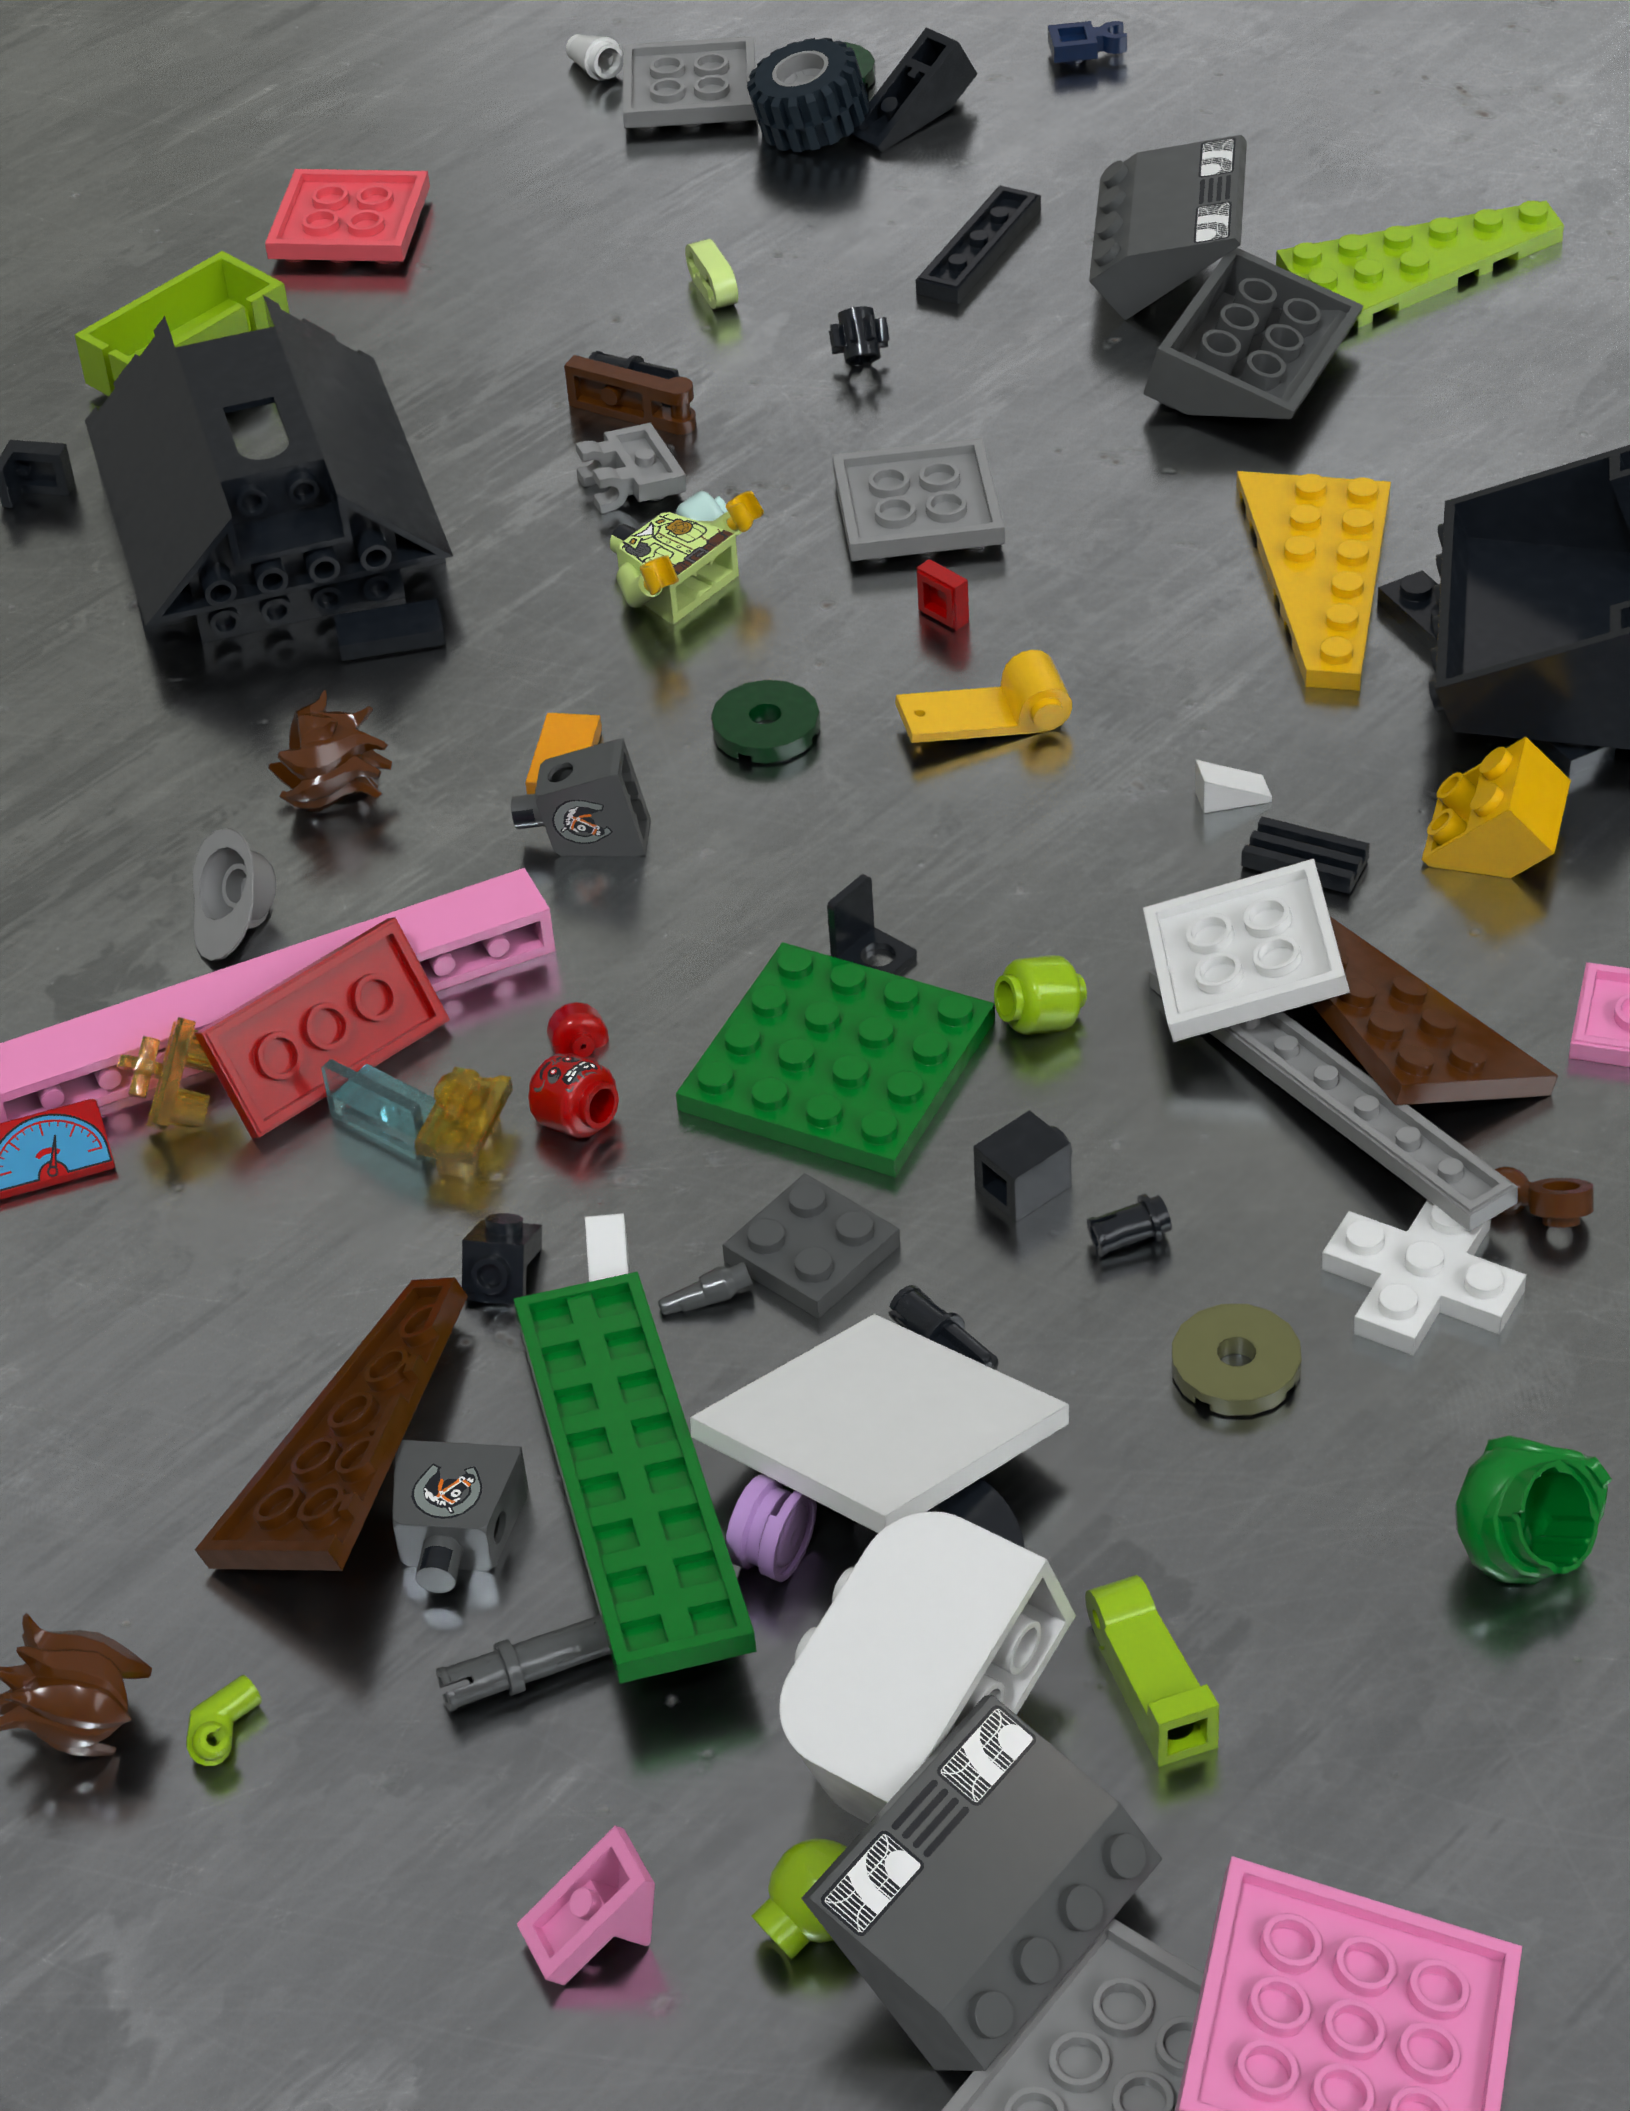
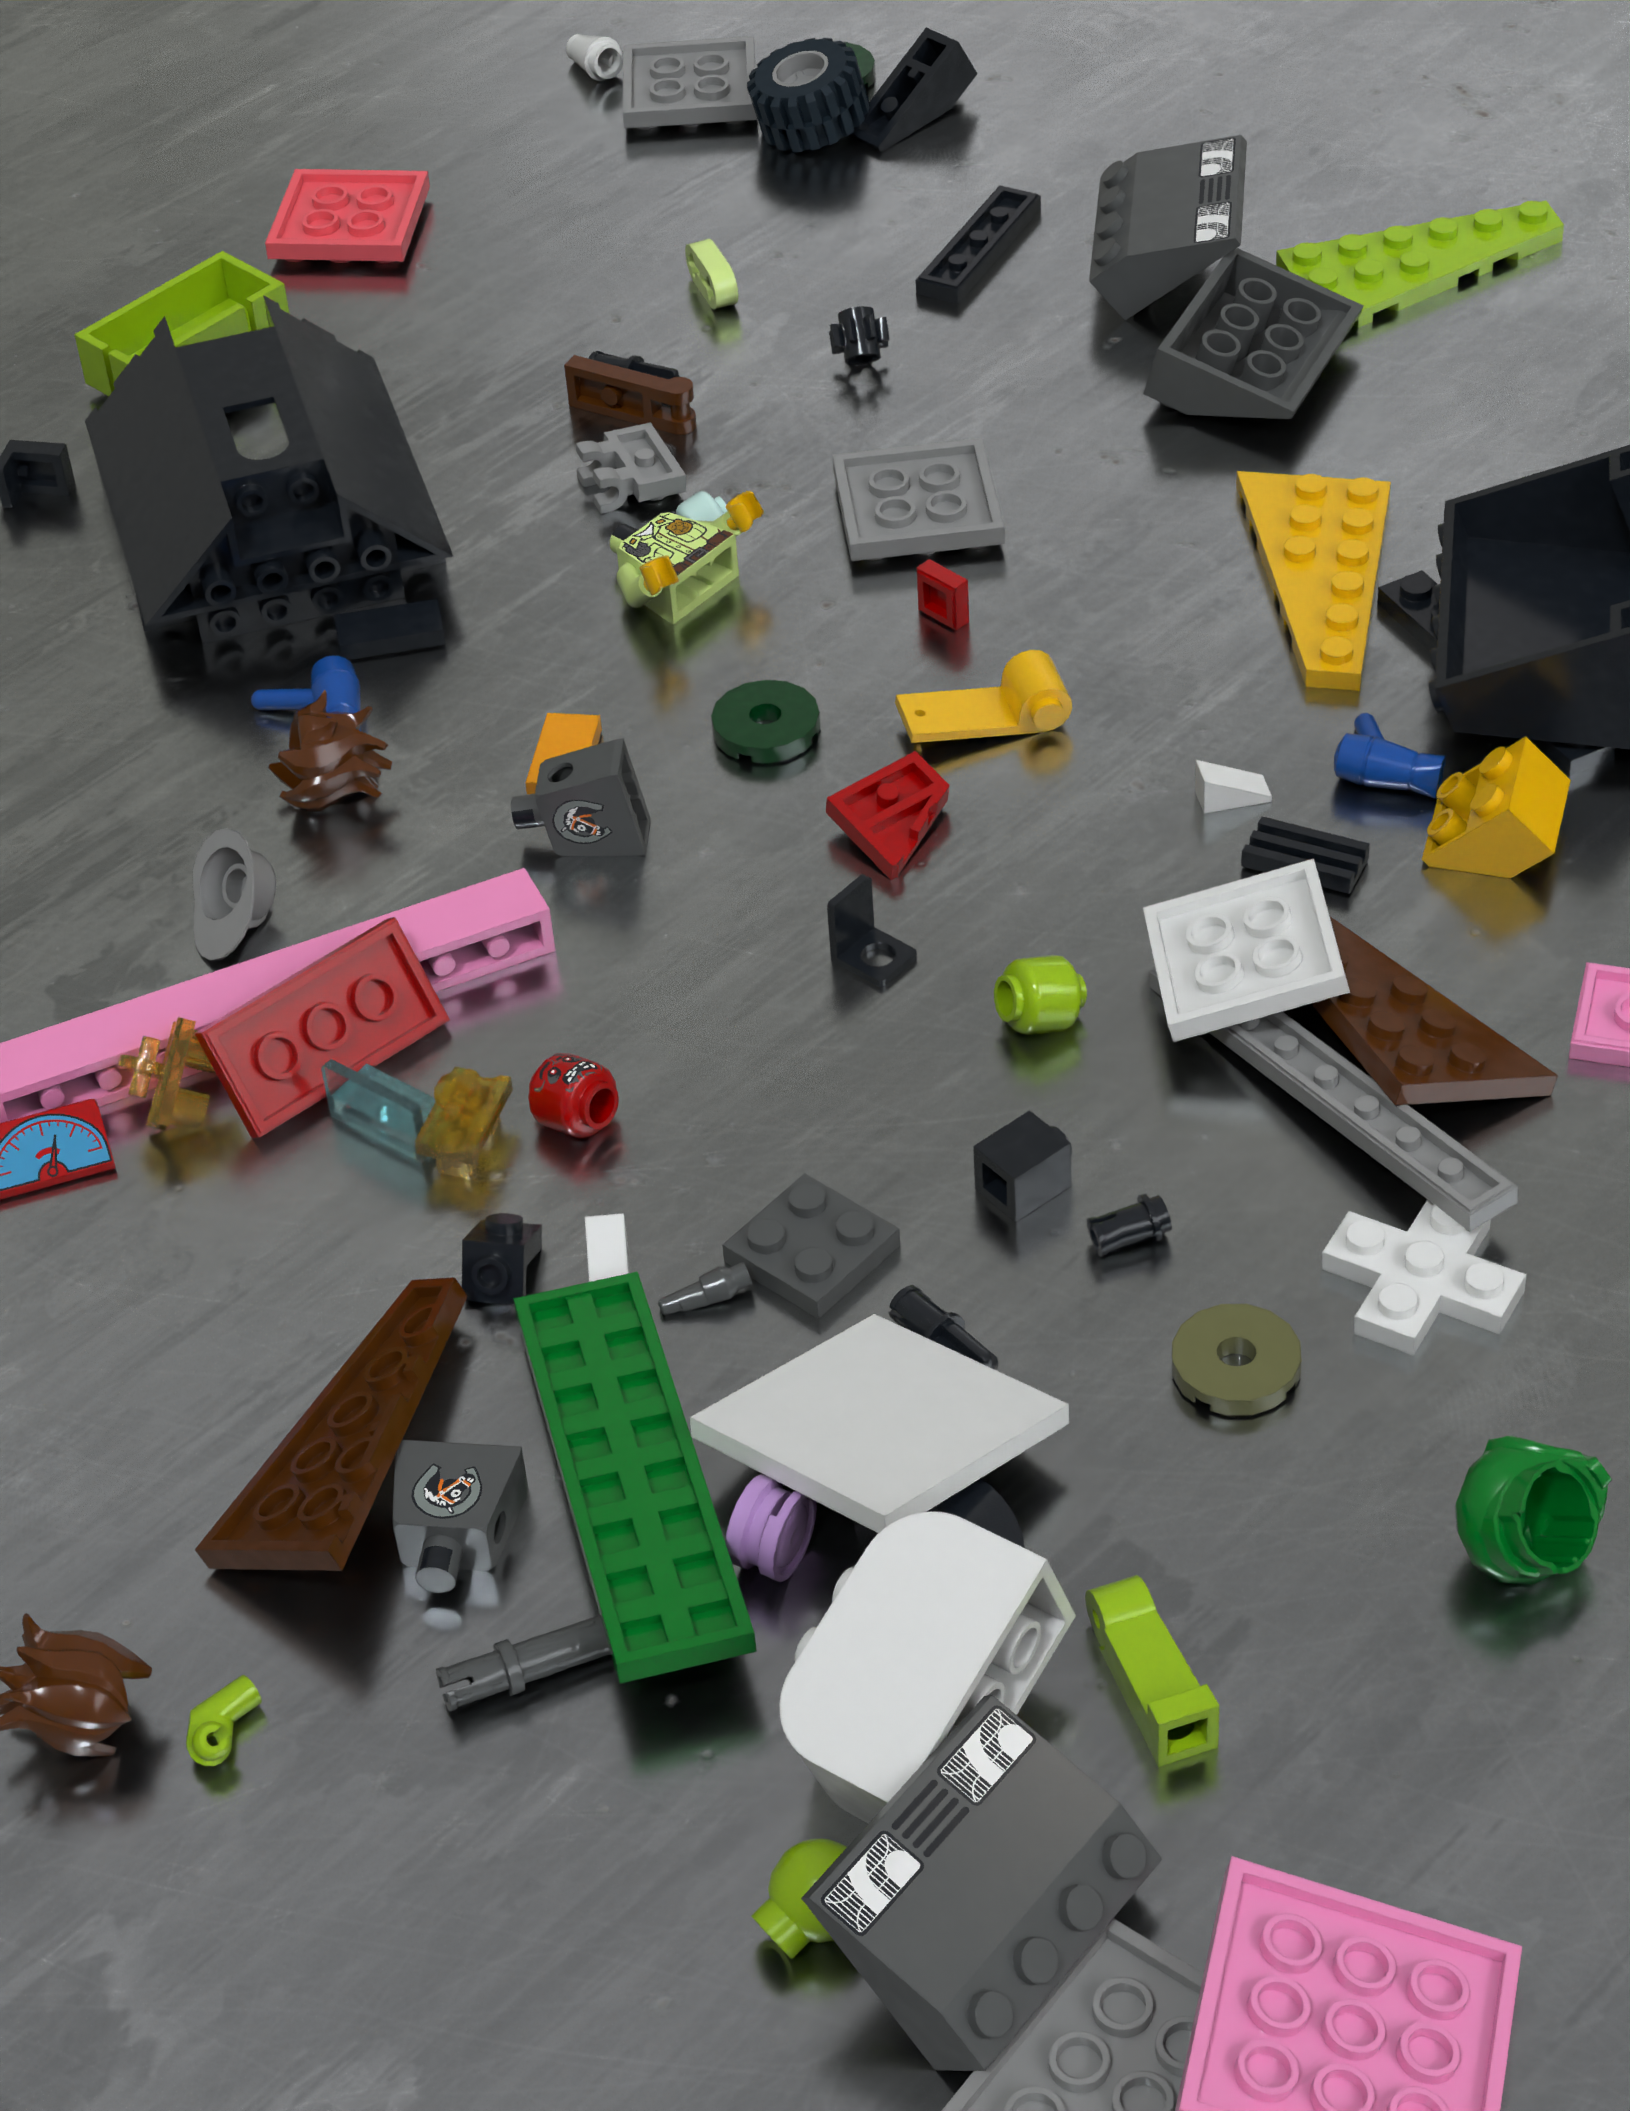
bright pink slope [517,1825,655,1985] -> none
red piece [547,1002,609,1058] -> none
green plate [676,942,995,1178] -> none
dark blue plate [1048,21,1127,65] -> none
reddish brown plate [1495,1166,1594,1228] -> none
none -> blue piece [251,656,361,731]
none -> red wing [826,751,950,880]
none -> blue piece [1334,713,1446,799]

